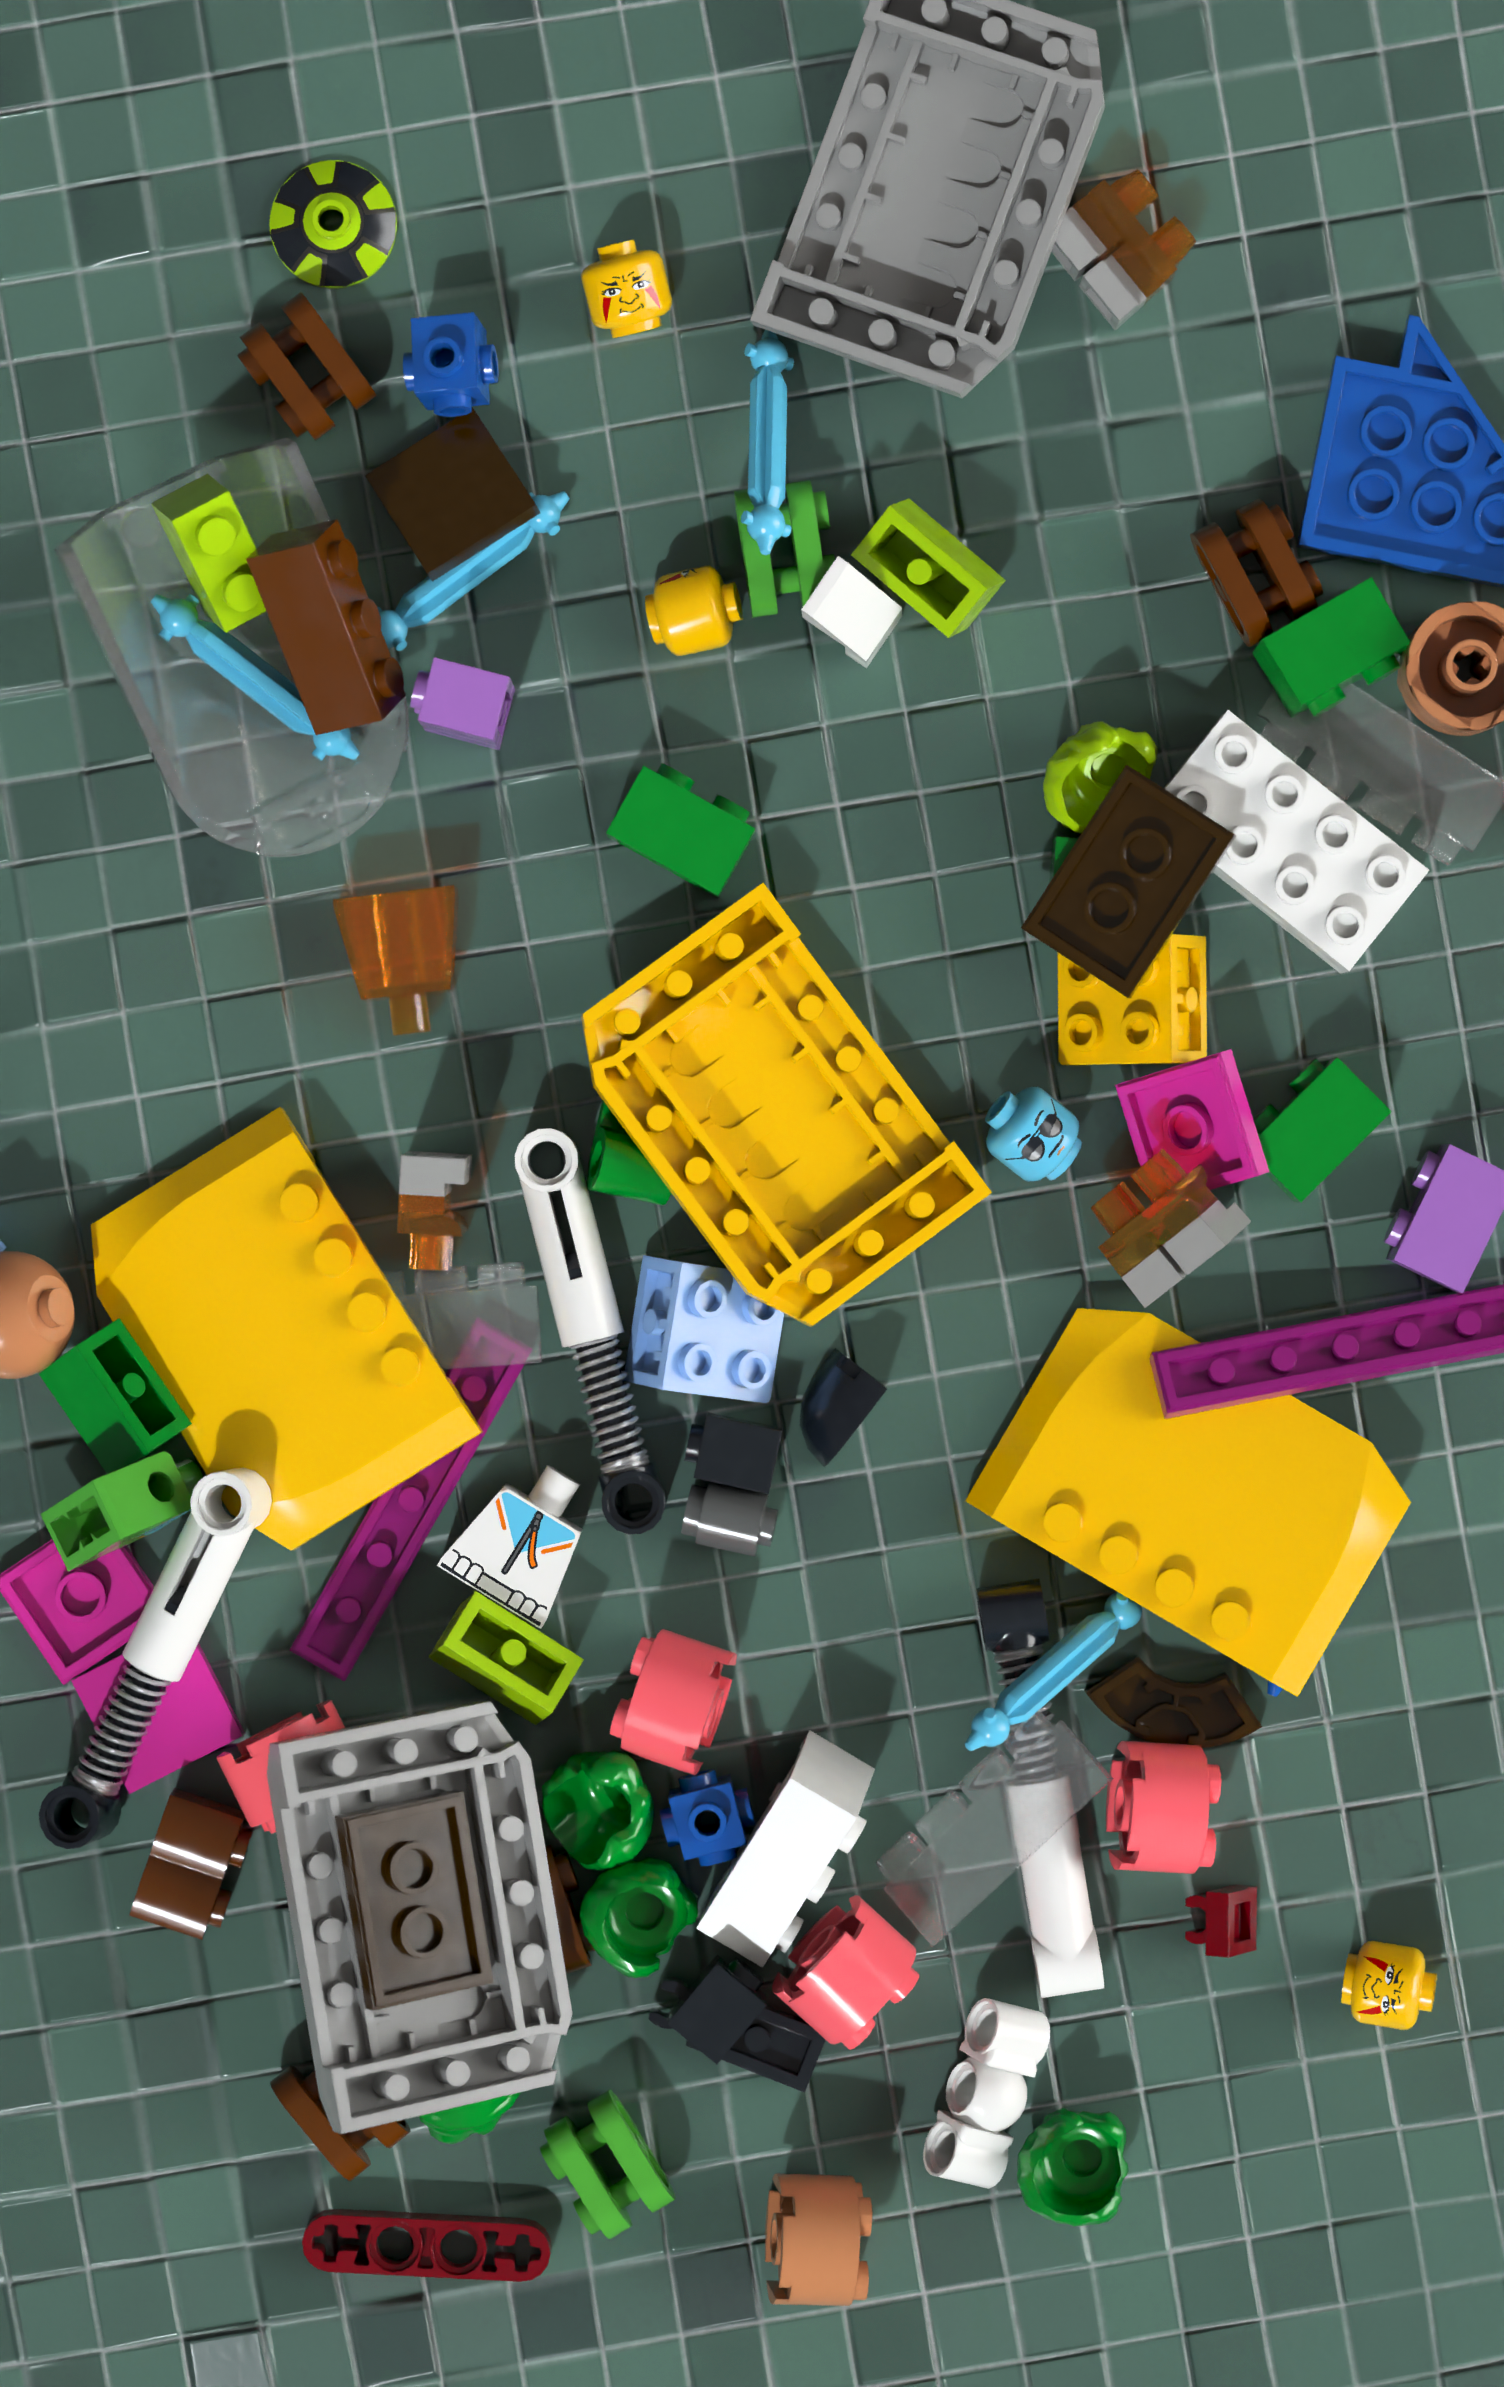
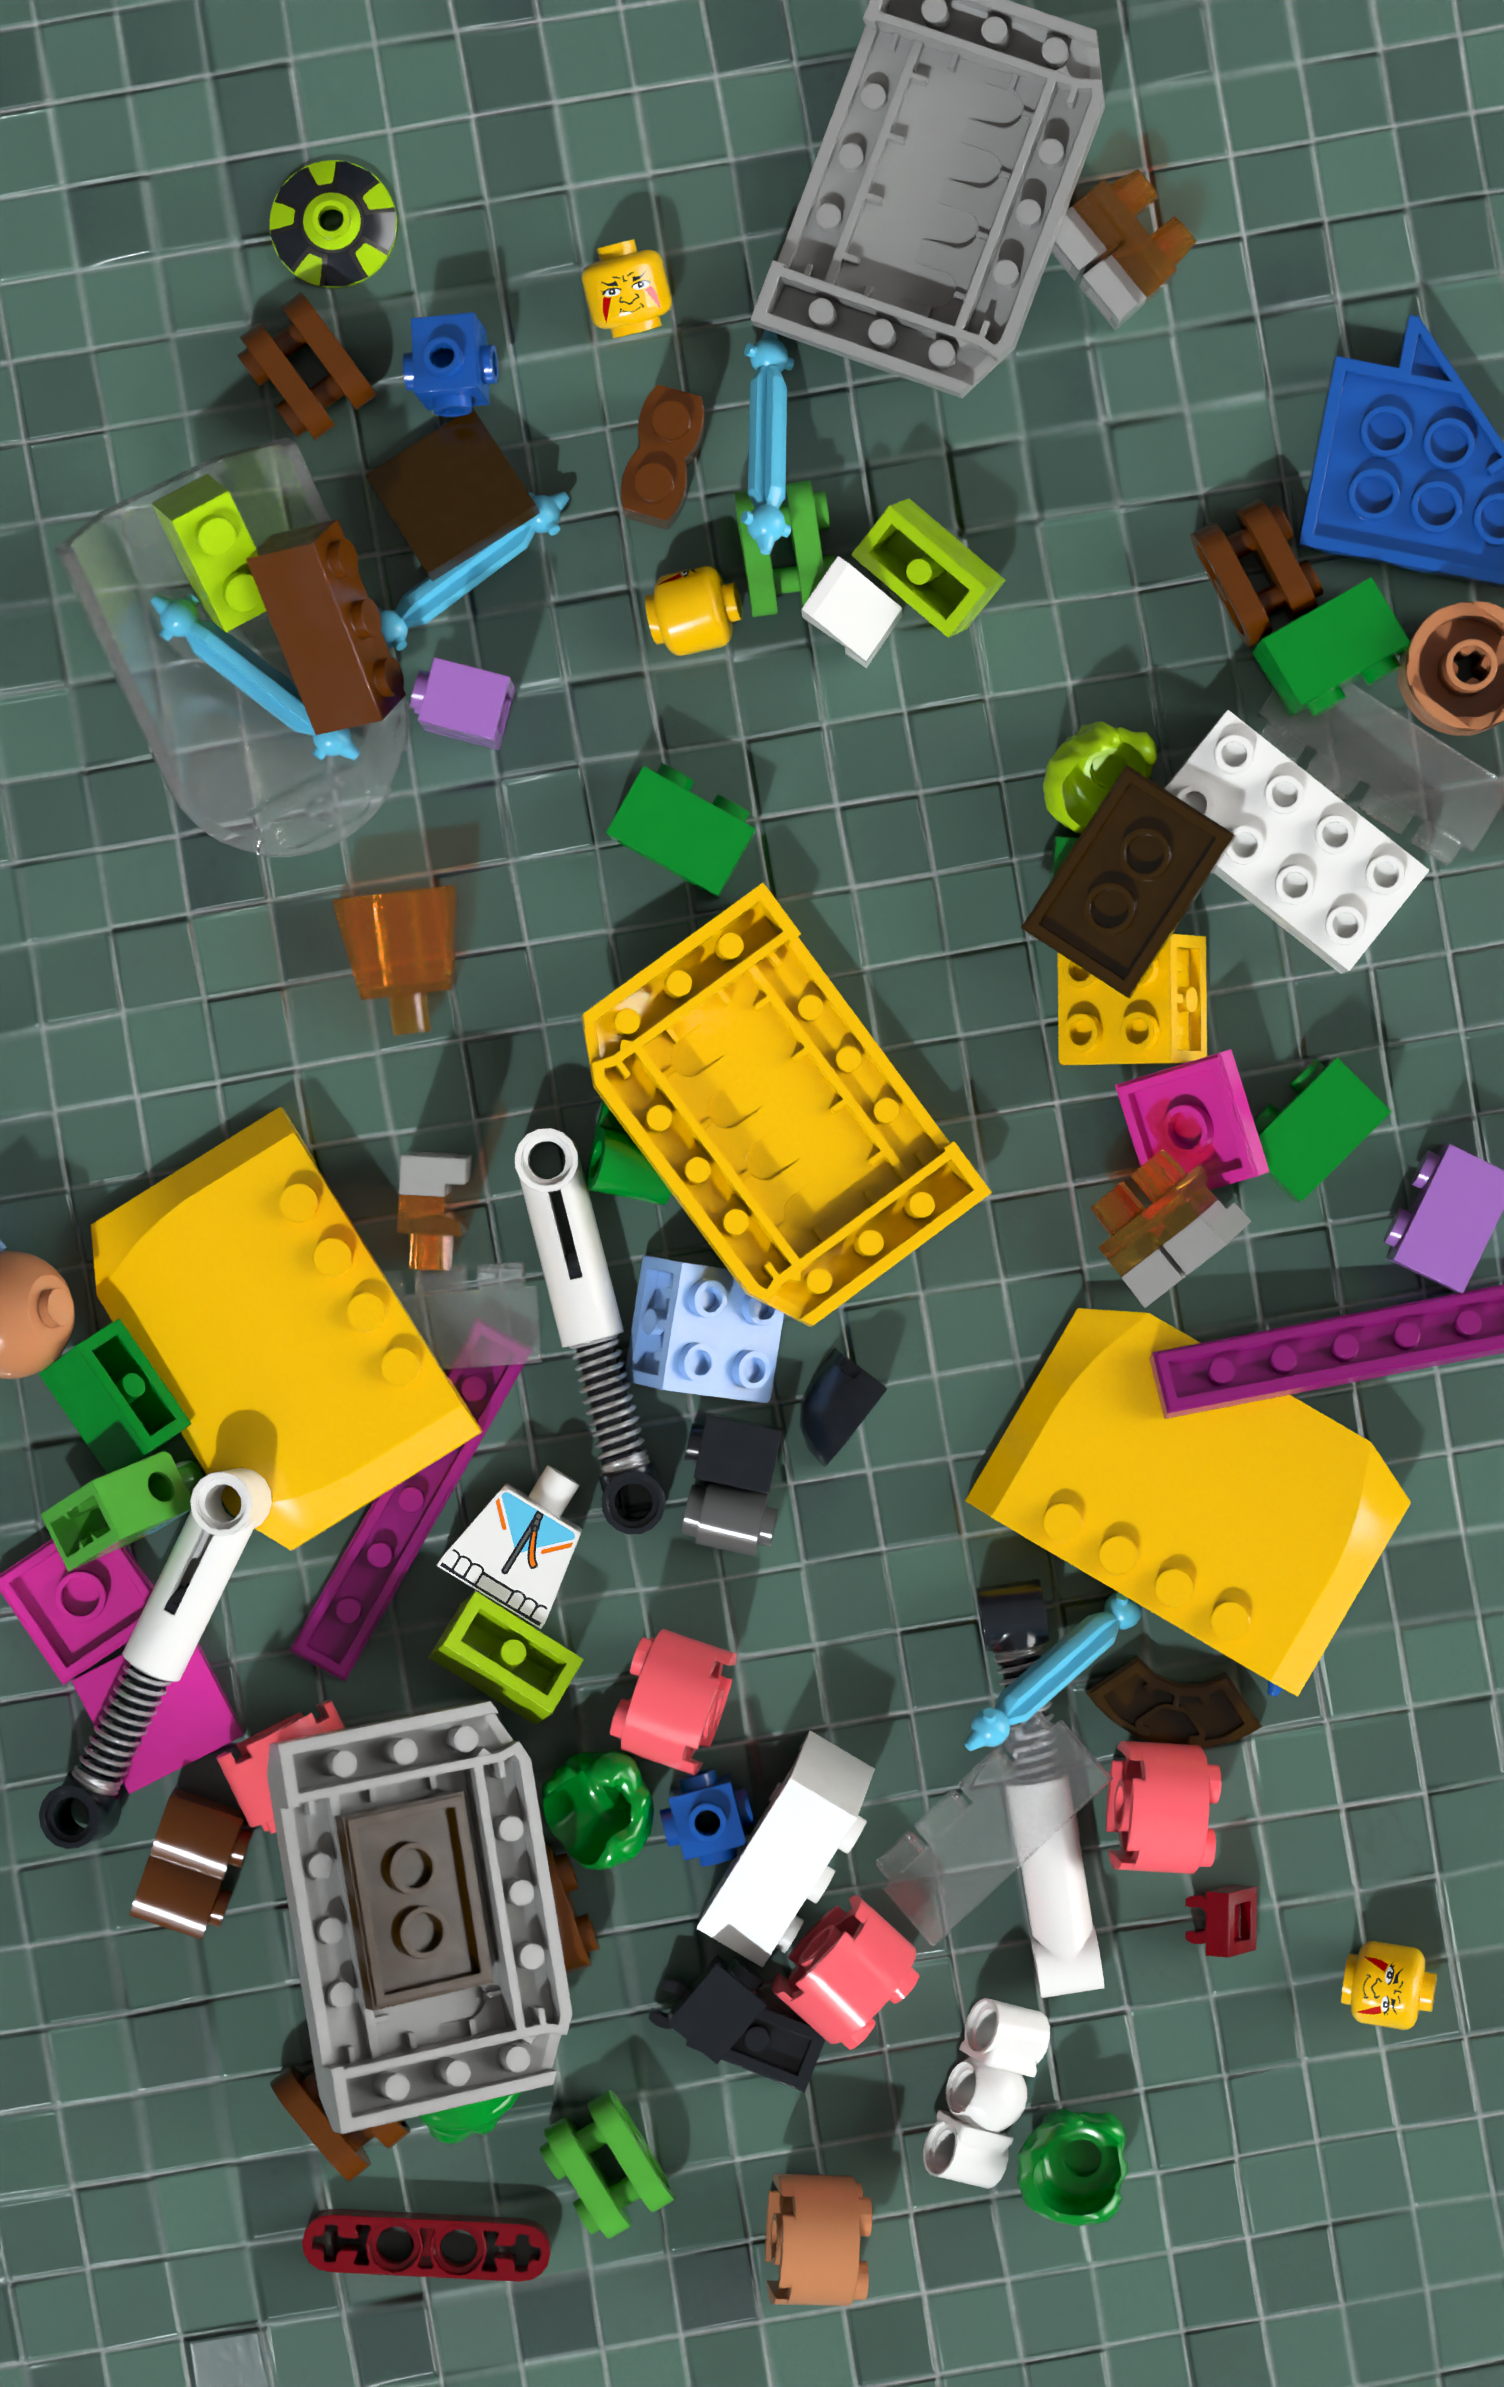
green hair [580,1856,698,1978] -> none
medium azure head [985,1087,1082,1182] -> none
none -> reddish brown brick [621,384,705,530]

